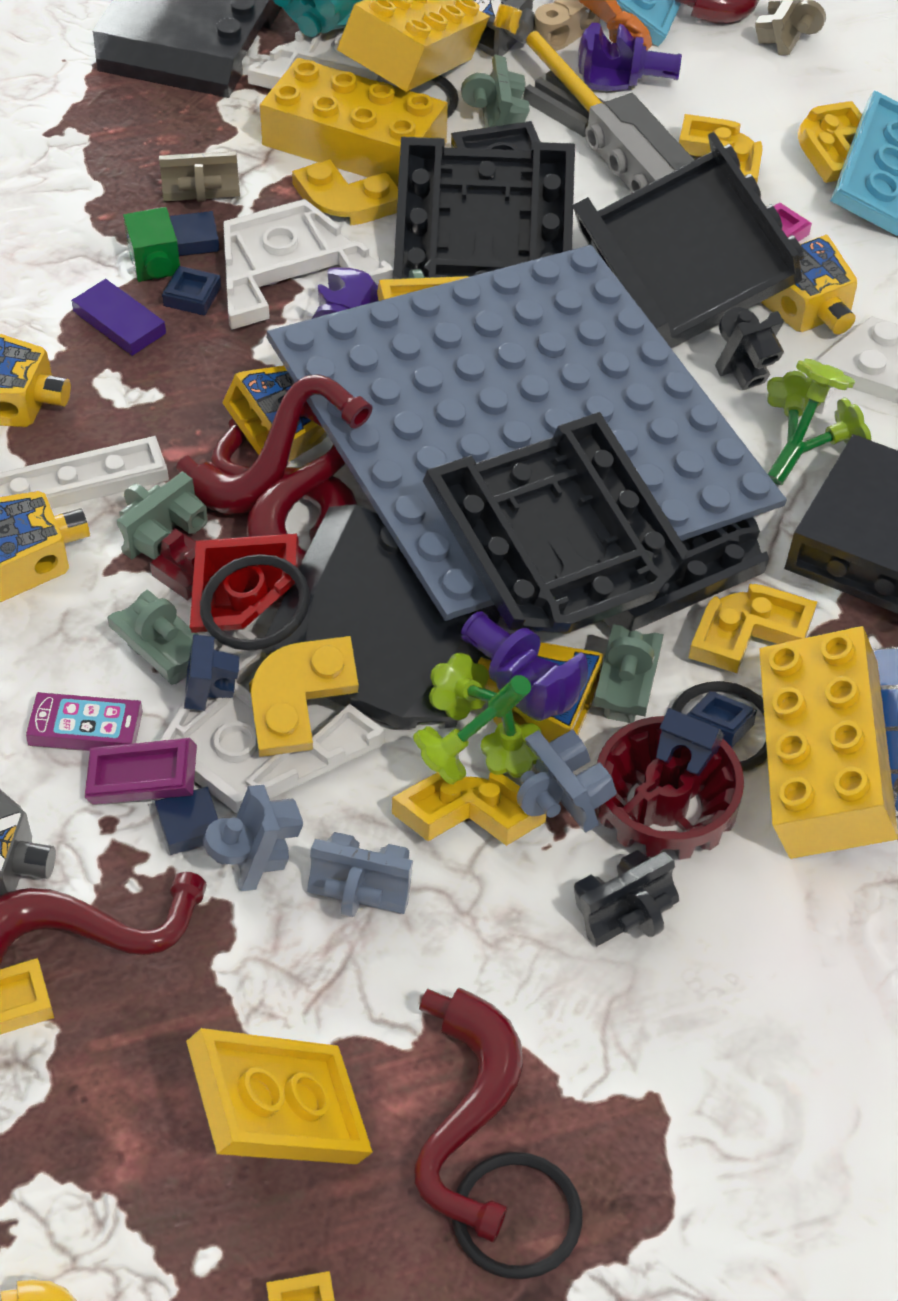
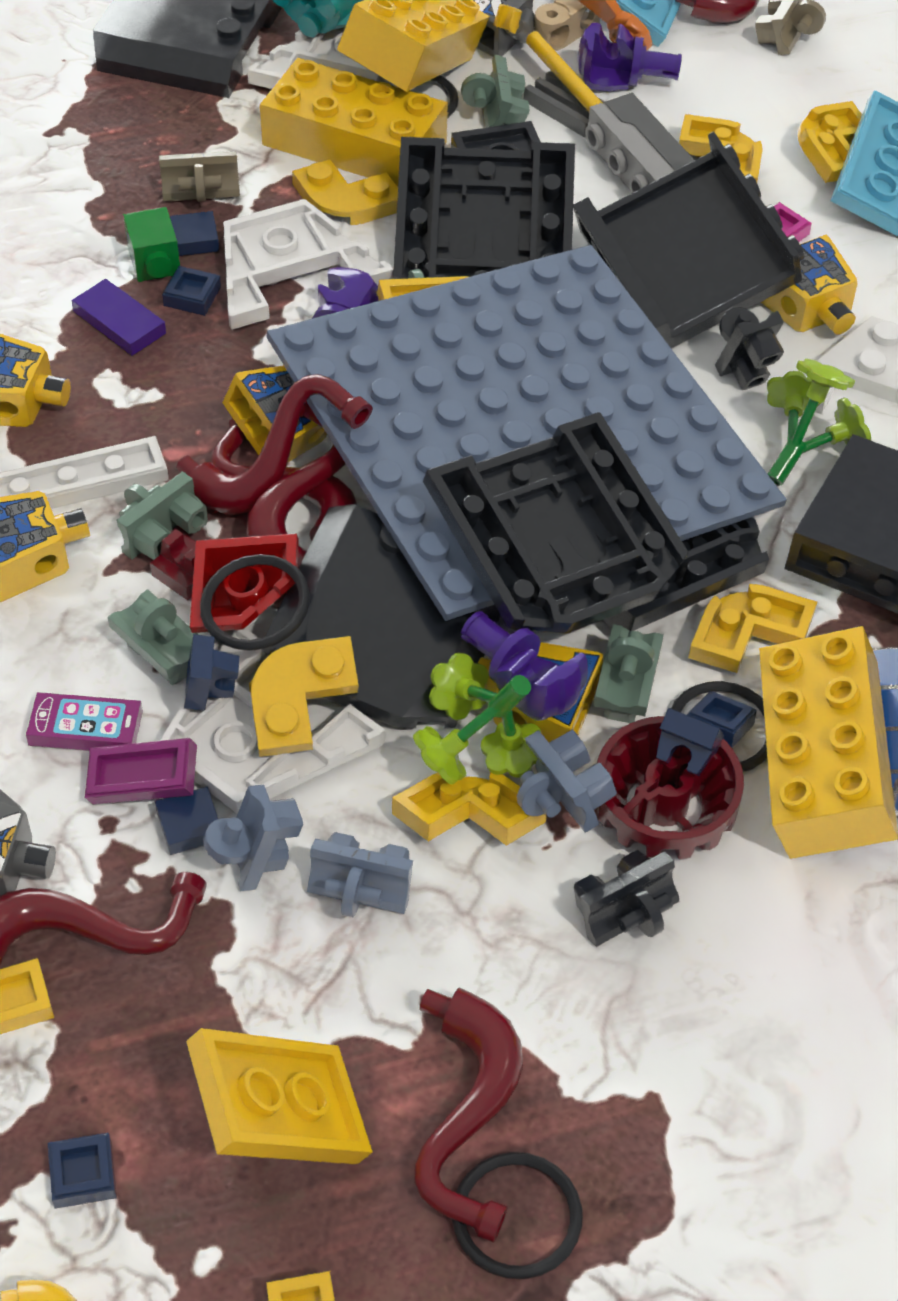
none -> dark blue tile [48,1132,117,1209]

